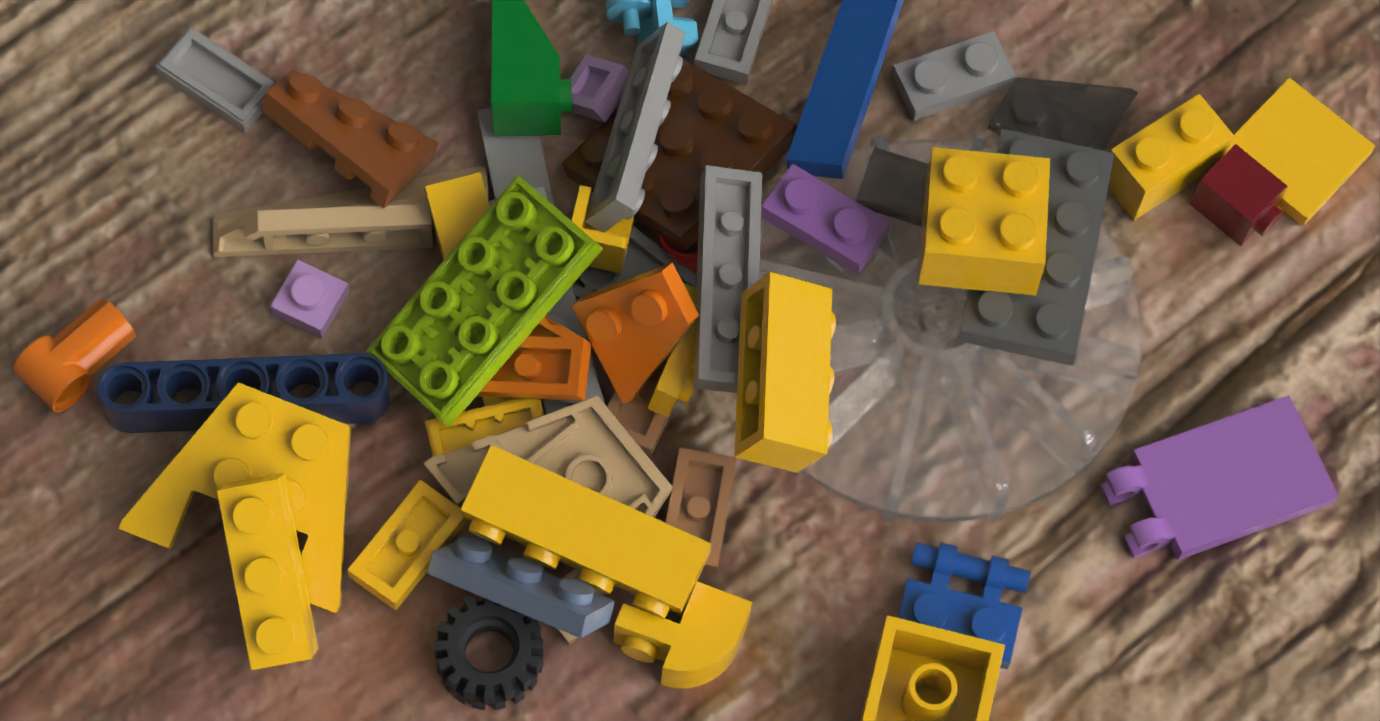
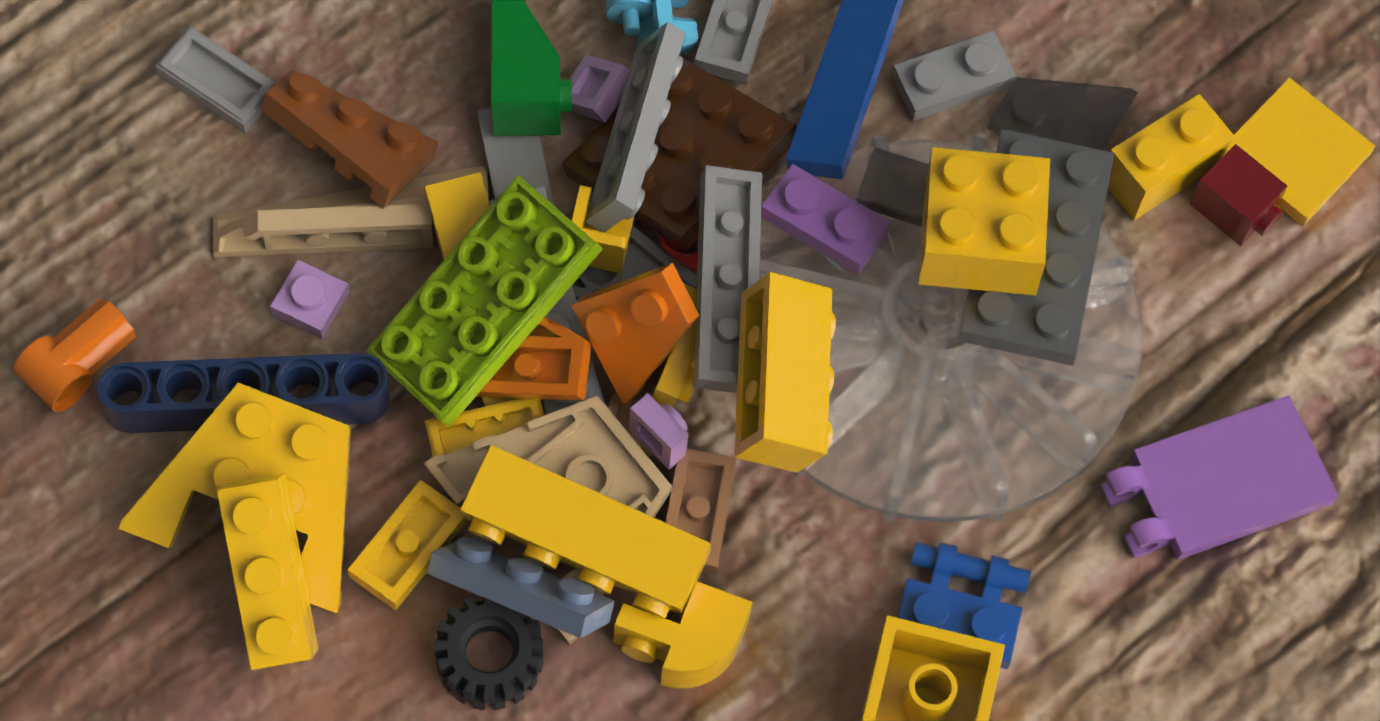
none -> lavender plate [629,393,689,470]

